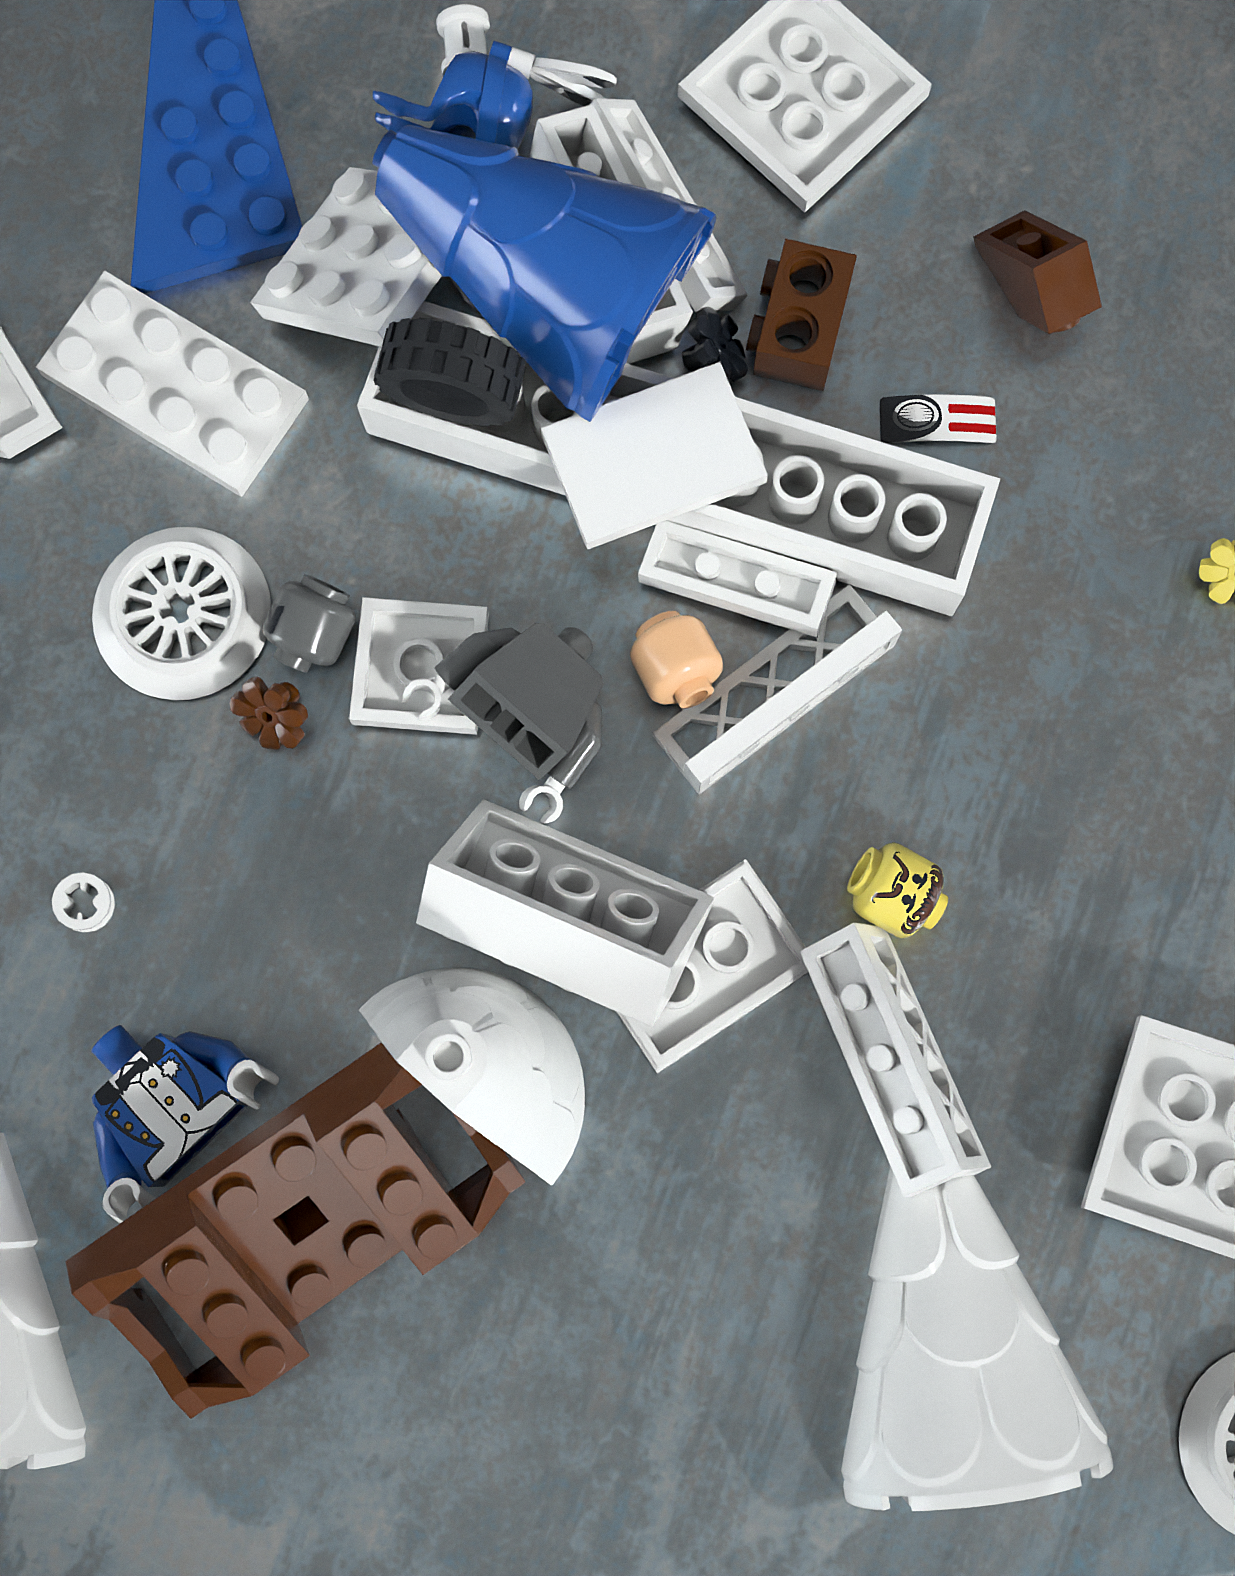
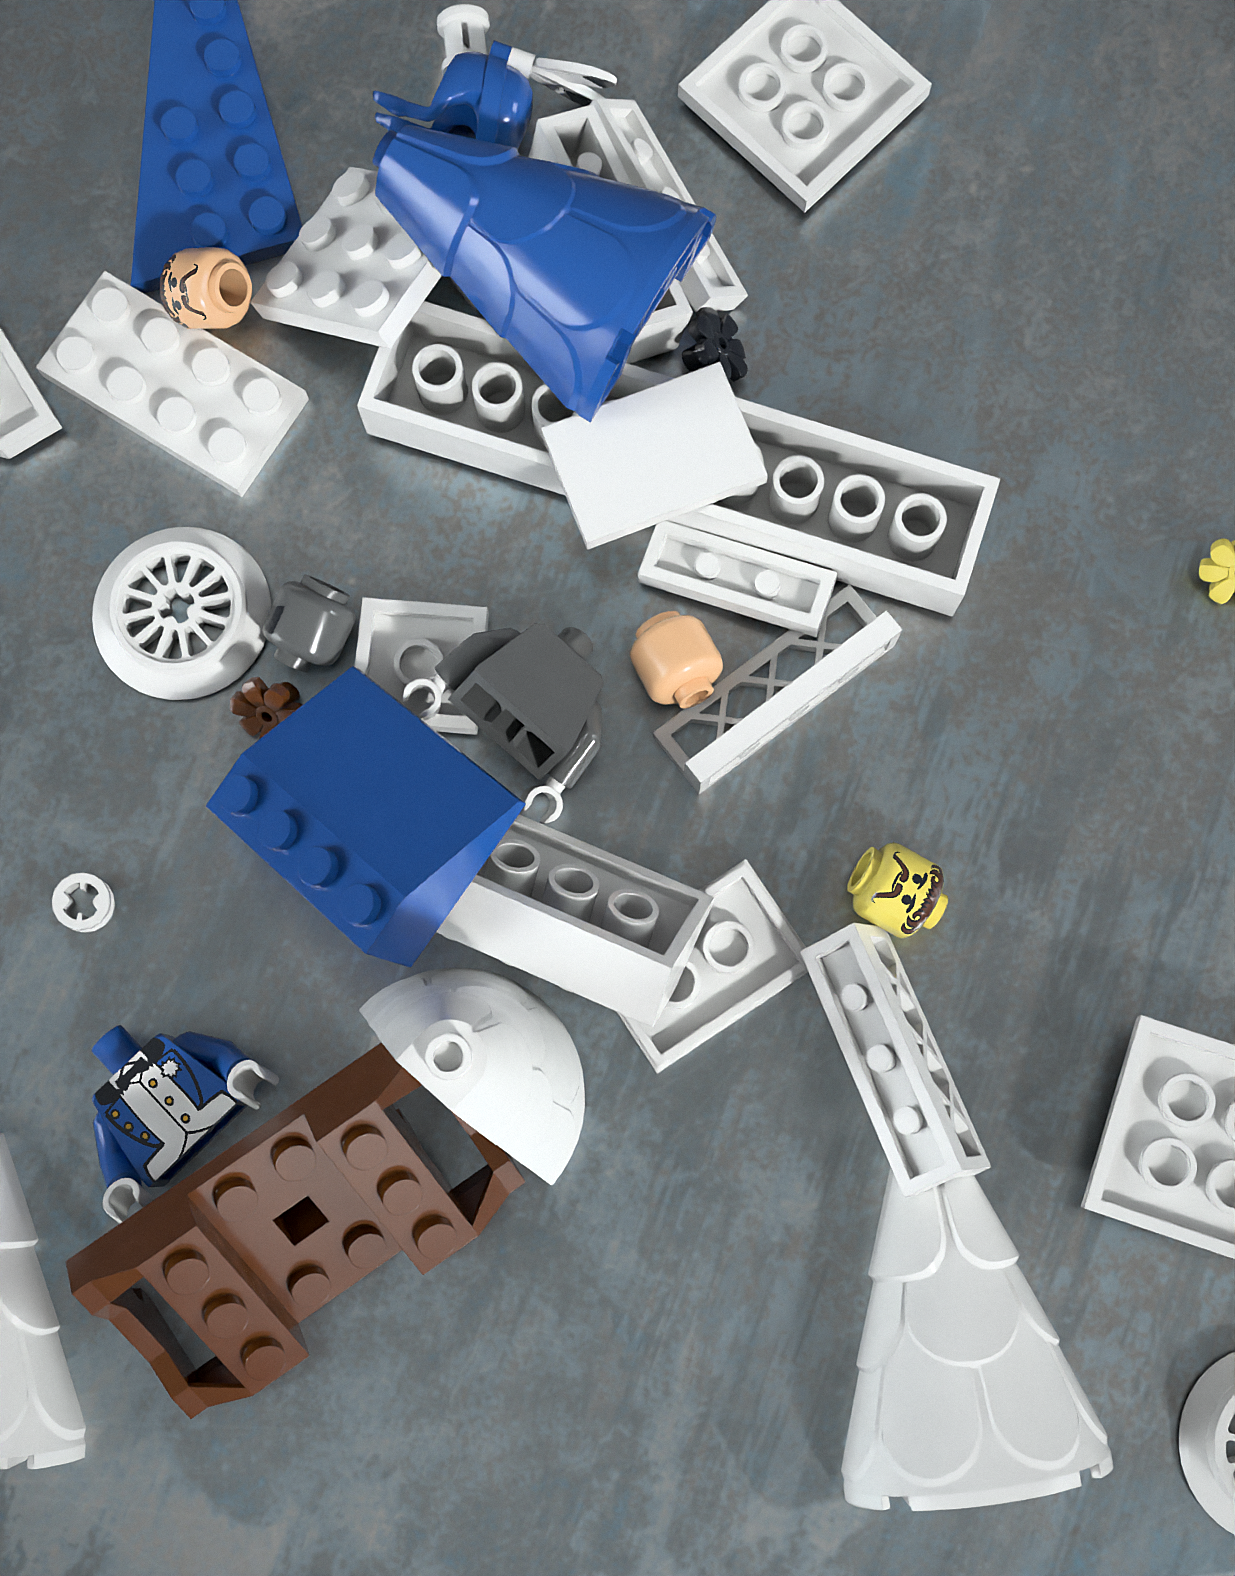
black tyre [373,318,526,426] -> none
reddish brown brick [746,238,857,391] -> none
sticker [880,394,996,443] -> none
reddish brown slope [973,210,1102,334] -> none
none -> light nougat head [160,247,252,329]
none -> blue slope [206,666,526,968]

